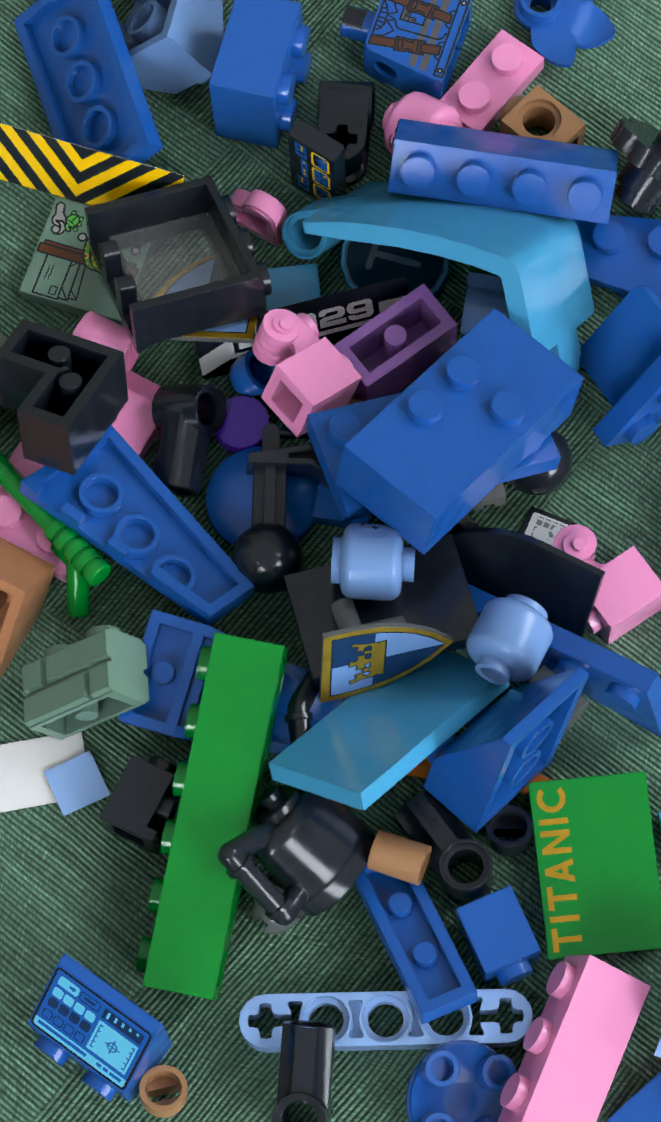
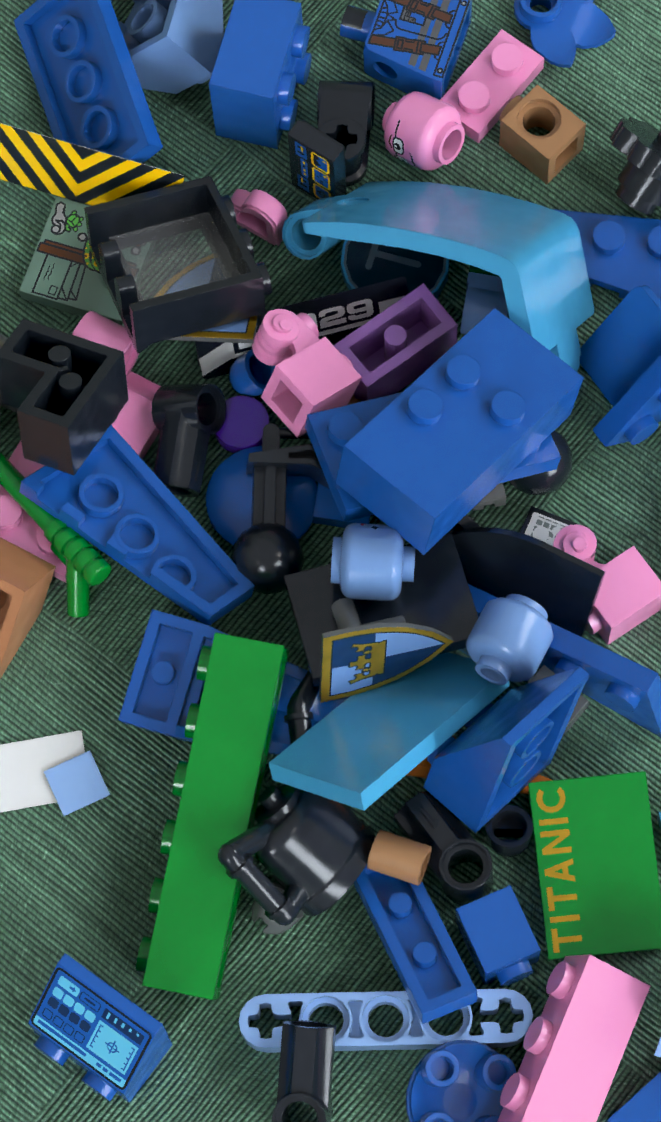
sand green brick [22,625,149,740] -> none
black brick [100,755,181,855] -> none
medium nougat hinge [139,1065,188,1118] -> none
dark azure tile [265,263,321,311] -> none
blue brick [387,118,618,224] -> none

